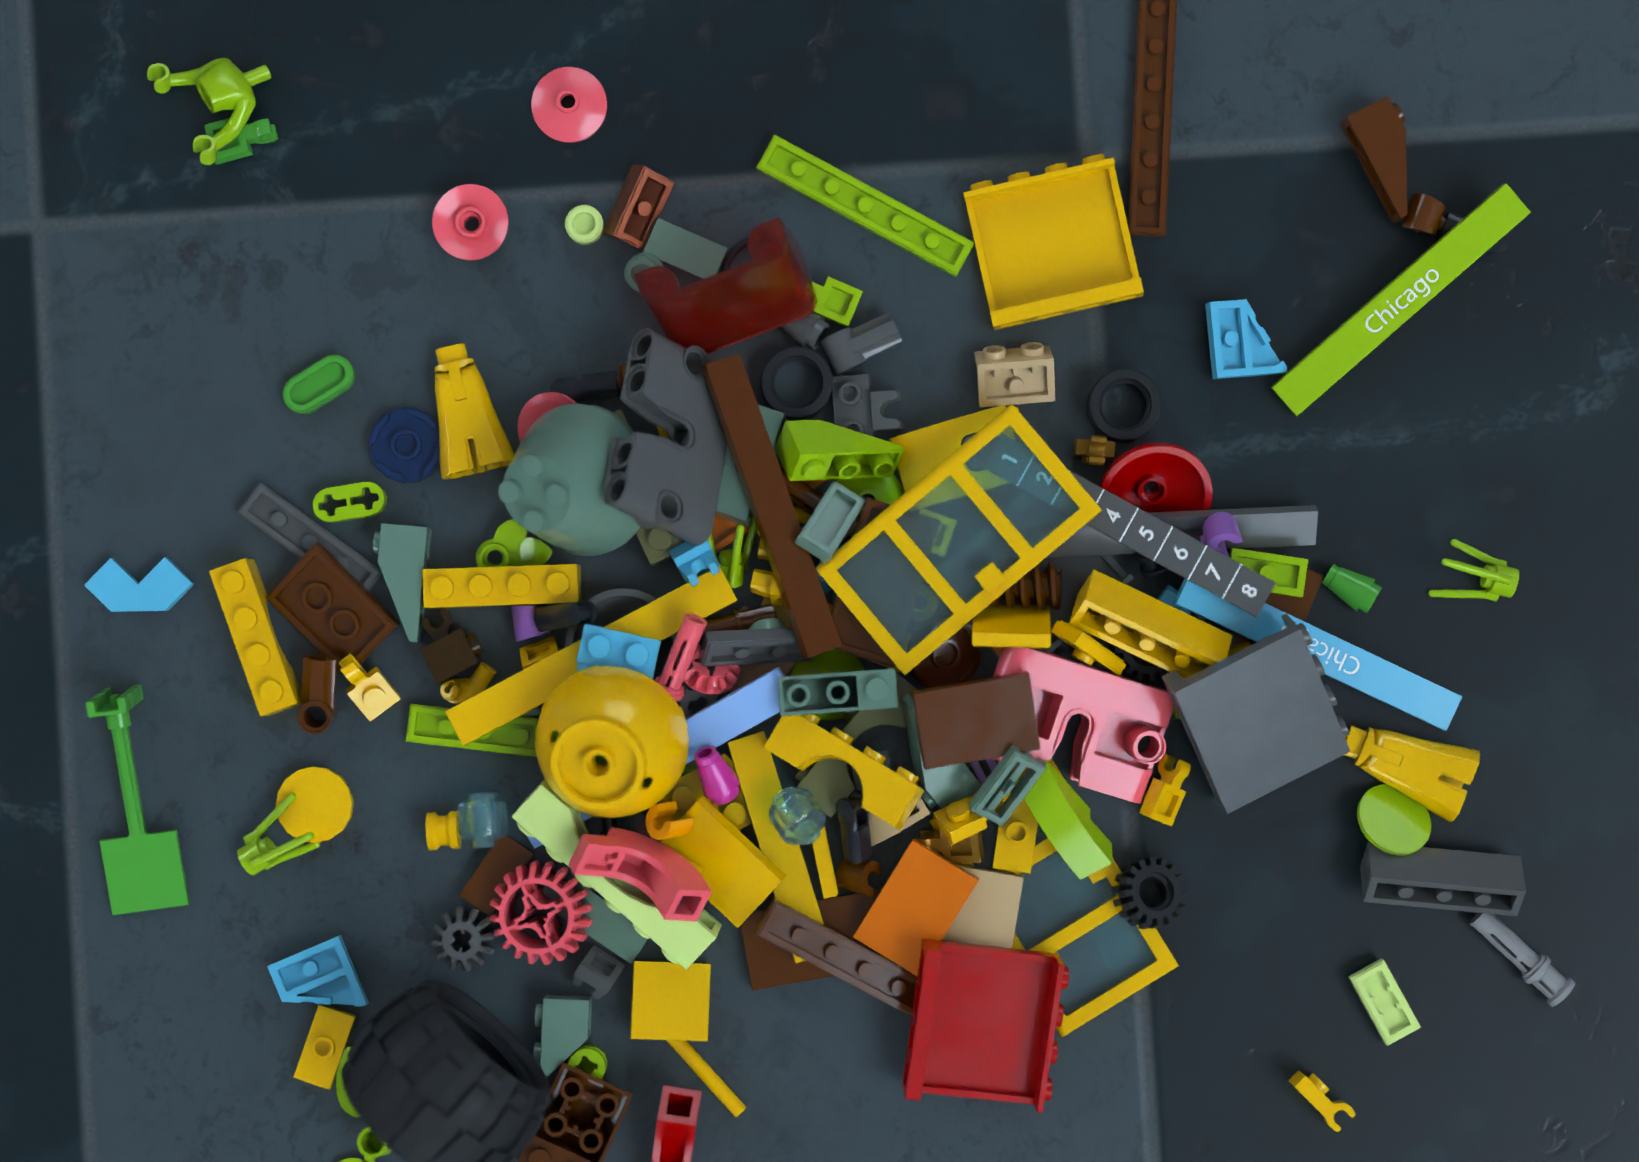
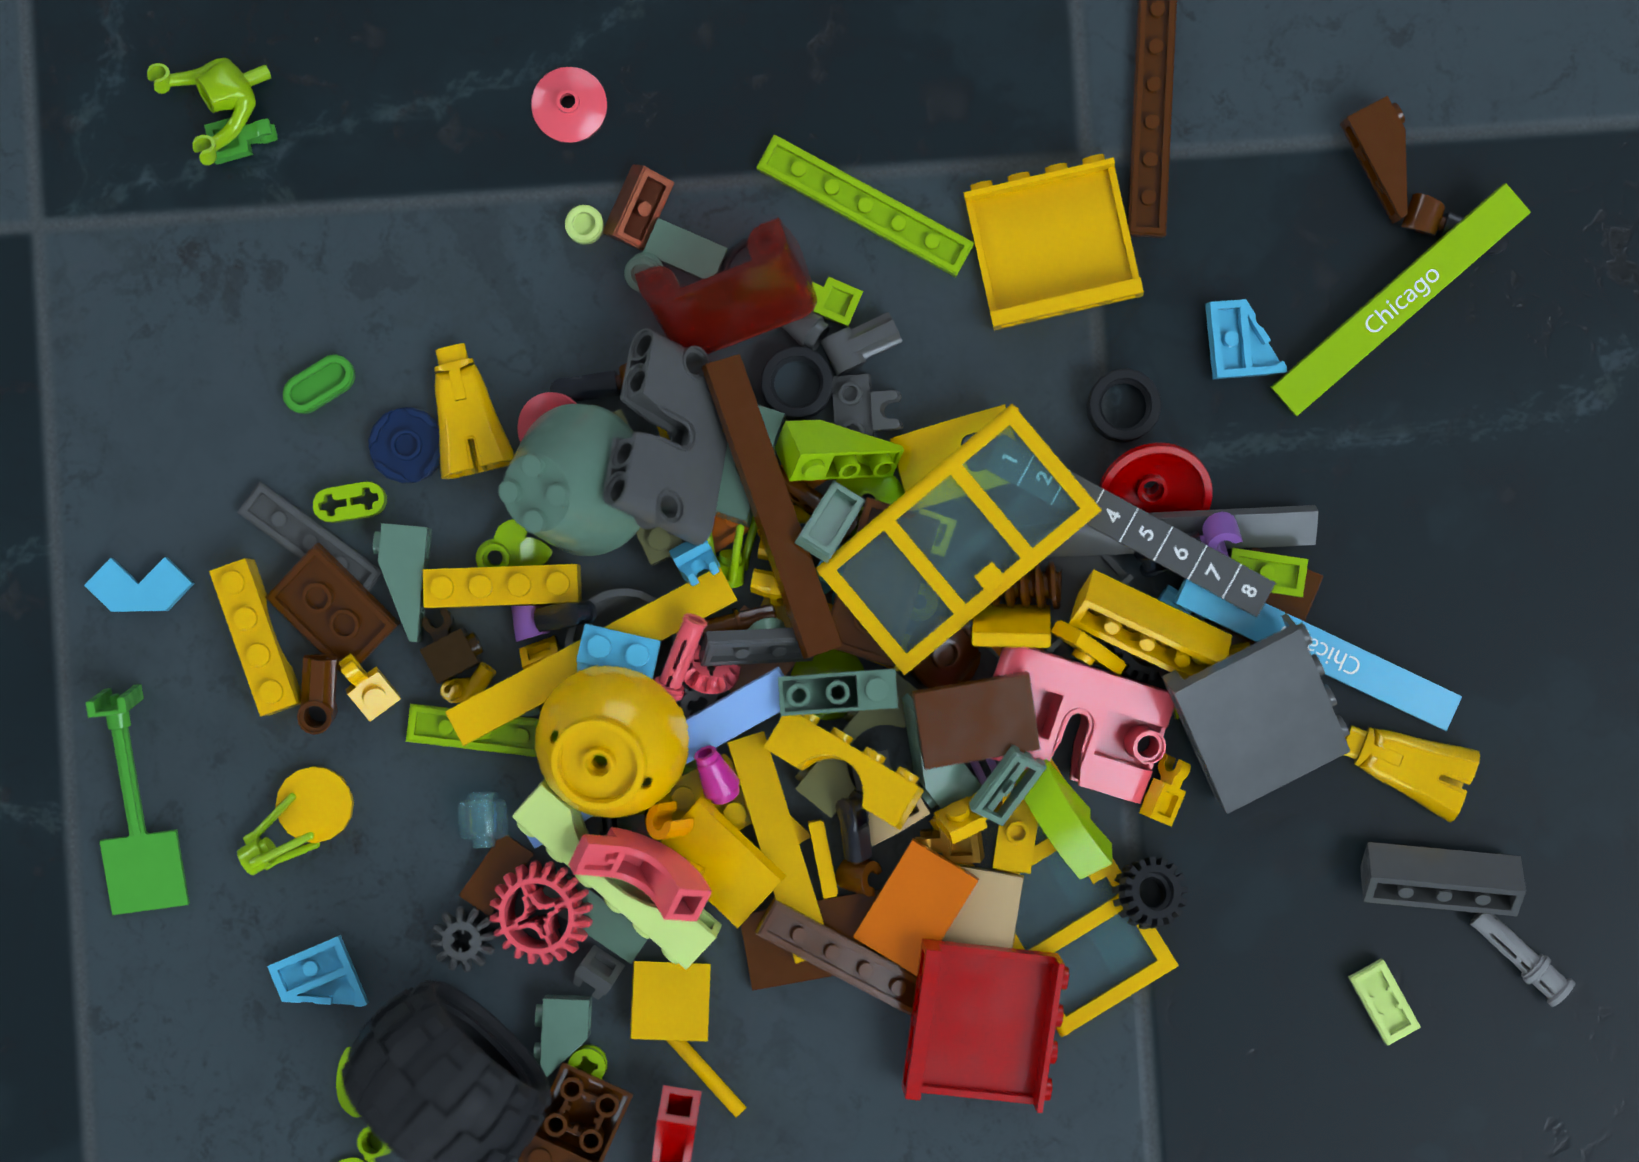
yellow plate [293,1004,357,1090] -> none
yellow wheel [425,811,462,851] -> none
coral dish [432,184,509,261] -> none
clear light blue head [768,787,826,845] -> none
tan bracket [974,342,1056,408] -> none
pearl gold plate [1072,435,1116,466] -> none
yellow plate [1288,1070,1356,1132] -> none
bright green cone [1322,564,1382,613] -> none
lime piece [1357,784,1431,856] -> none
lime plant [1428,539,1519,602] -> none

